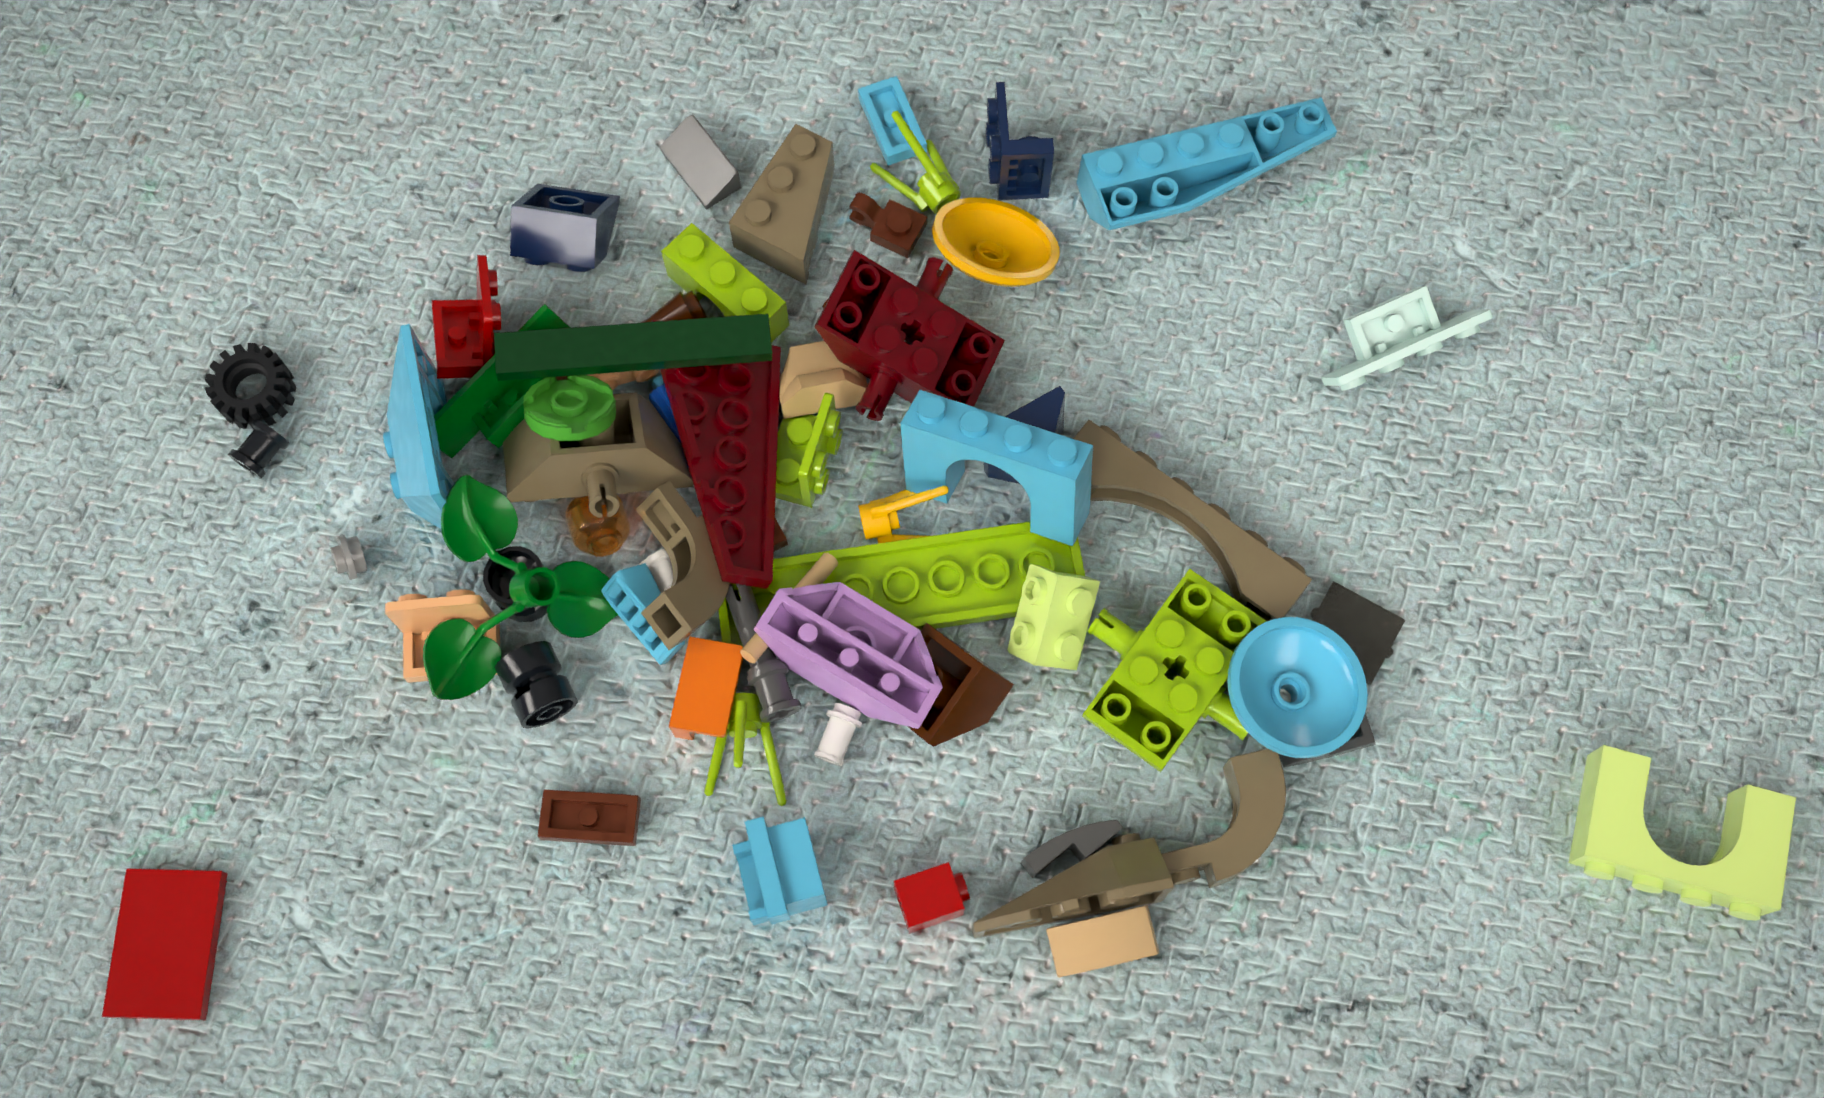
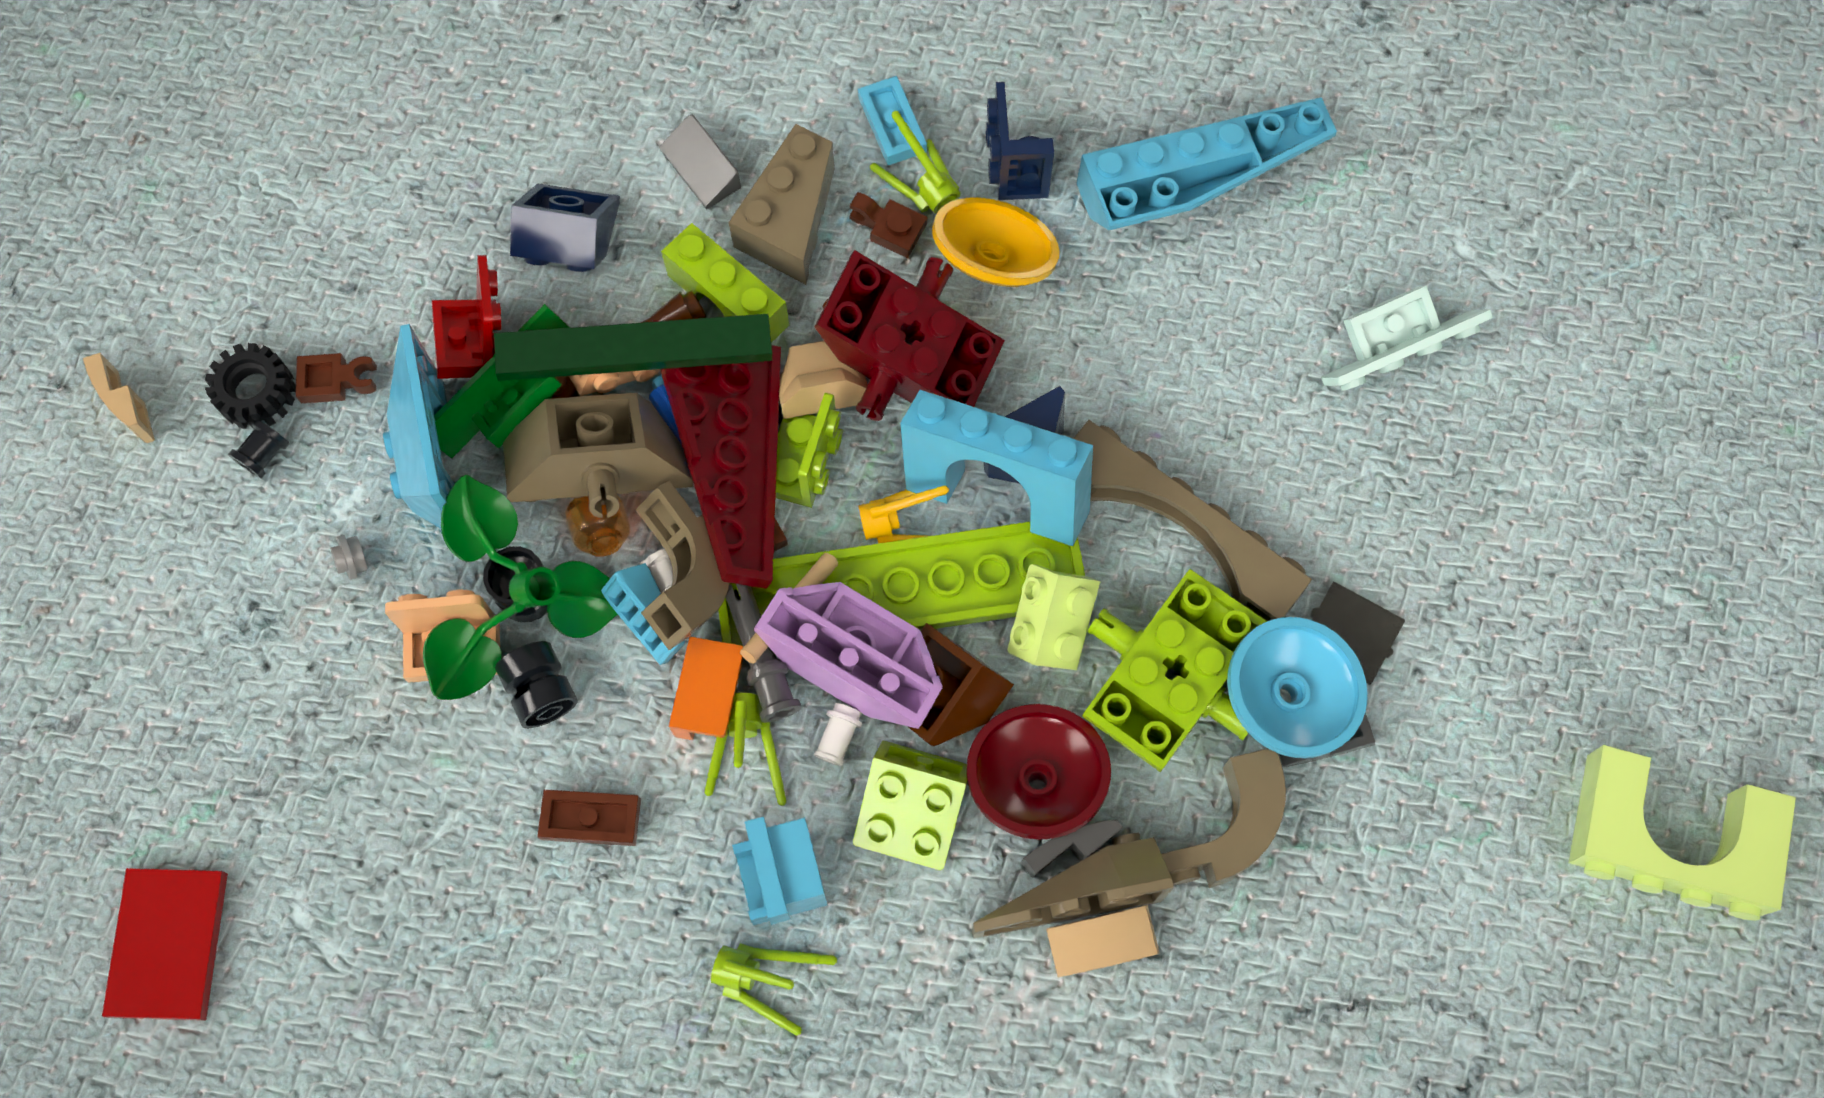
bright green tile [523,375,616,441] -> none
red brick [893,862,970,934] -> none
none -> tan slope [83,353,155,443]
none -> copper plate [296,353,377,404]
none -> lime plant [711,943,837,1036]
none -> bracket [852,740,968,870]
none -> dark red dish [967,704,1111,840]

